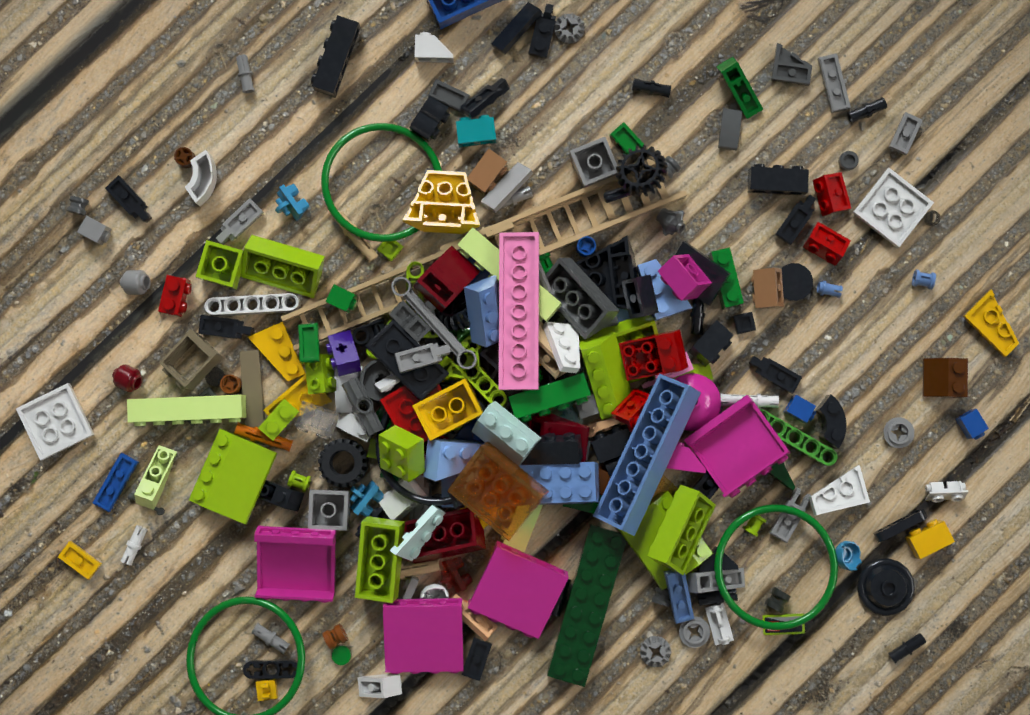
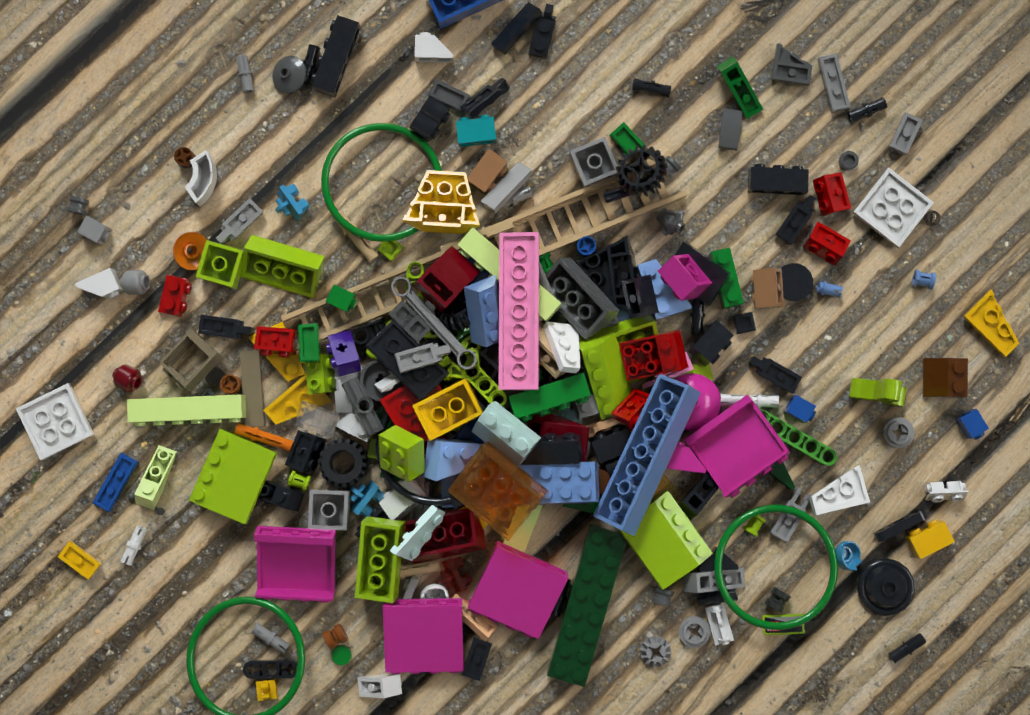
black hinge [105,175,152,223] -> none
white beam [204,293,301,316] -> none
lime brick [258,399,299,441] -> none
light grey gear [554,13,584,43] -> none
lime slope [647,485,716,576] -> none
medium blue tile [664,570,694,624] -> none
black brick [815,394,847,449] -> none
none -> white slope [75,268,124,299]
none -> orange dish [173,232,207,270]
none -> red bracket [254,326,297,358]
none -> dark grey dish [272,56,307,94]
none -> black bracket [285,429,326,475]
none -> black pin [303,44,321,85]
none -> lime beam [849,378,907,407]

